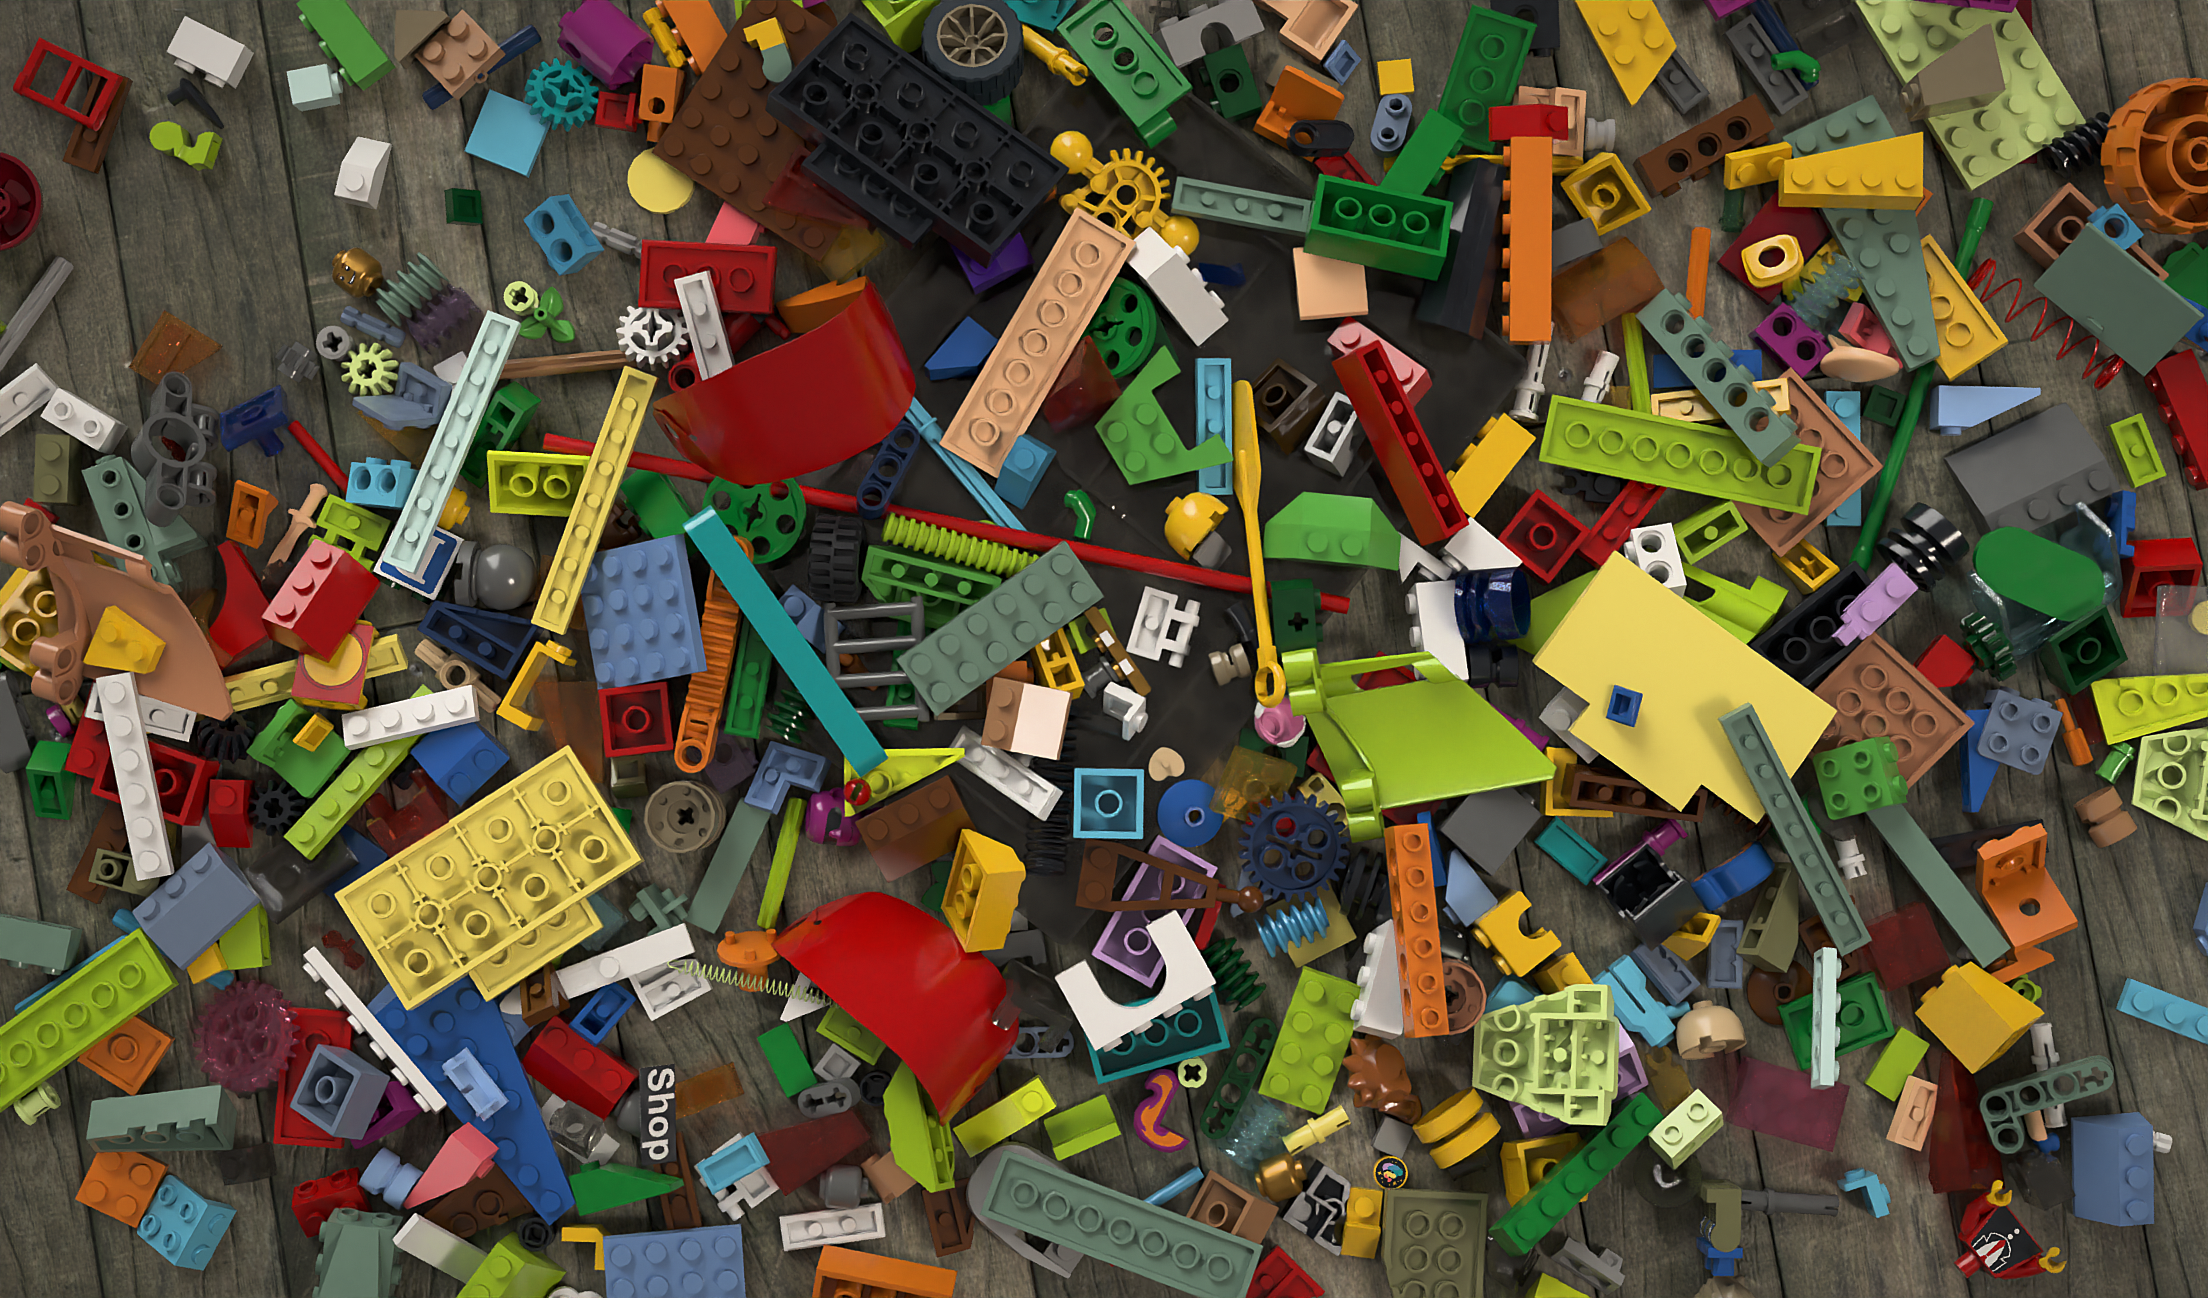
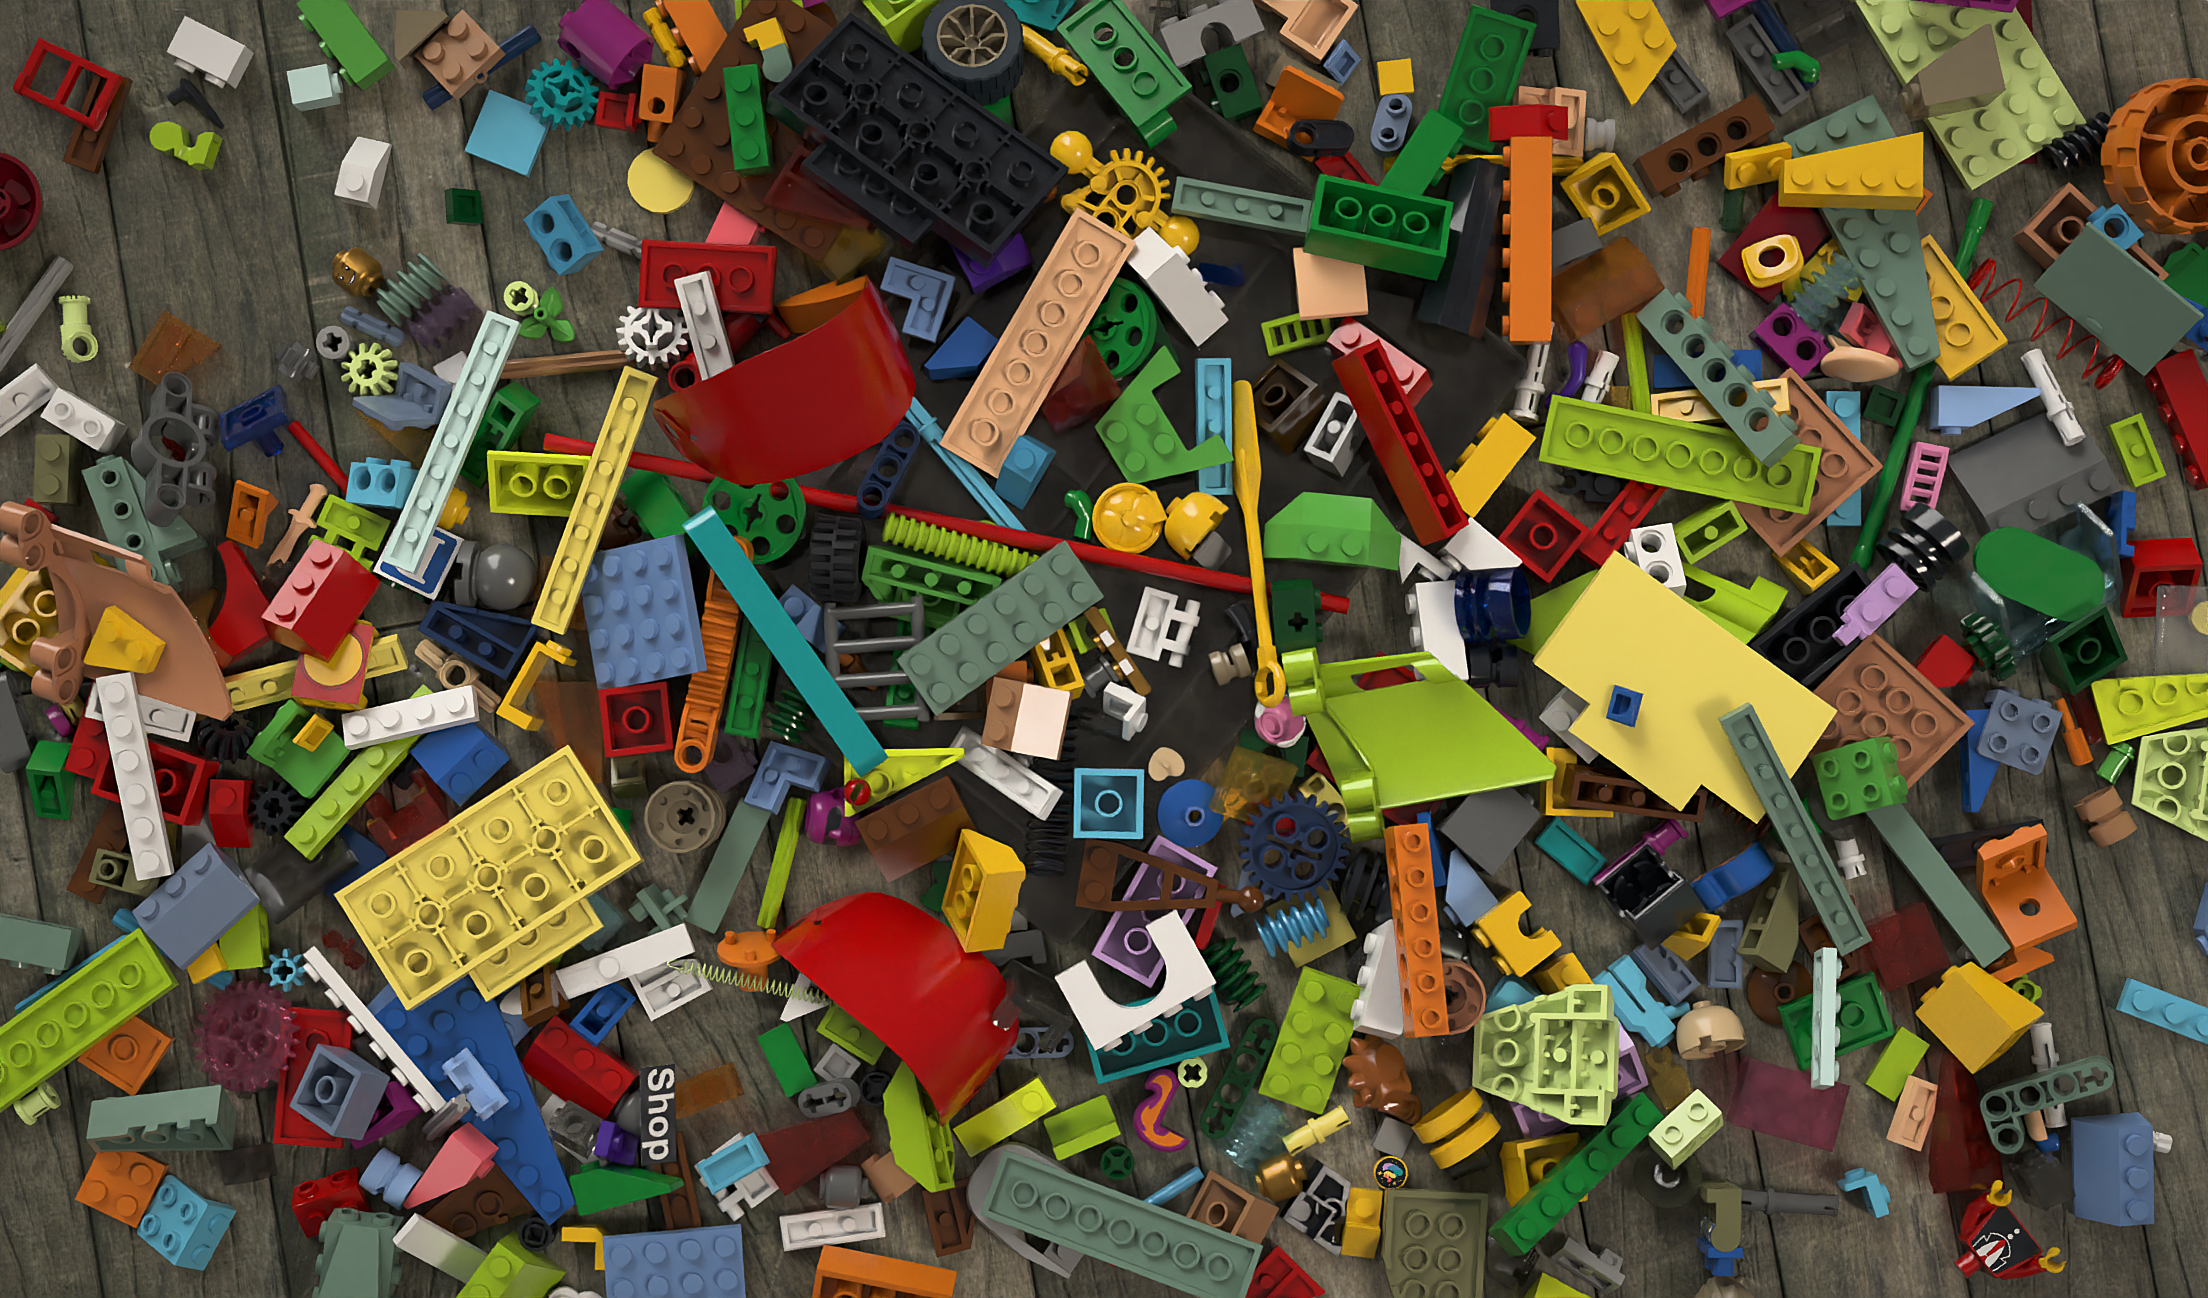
none -> yellowish green connector [59,295,98,363]
none -> medium azure gear [264,948,305,992]
none -> light grey axle [422,1094,471,1141]
none -> dark purple bracket [593,1121,640,1166]
none -> green arch [723,64,775,177]
none -> medium blue plate [880,256,956,343]
none -> yellow piece [1092,482,1168,554]
none -> dark green wheel [1100,1143,1134,1180]
none -> lime slope [1261,313,1335,356]
none -> dark purple piece [1544,341,1588,410]
none -> bright pink slope [1899,442,1950,511]
none -> white pin [2020,349,2085,446]

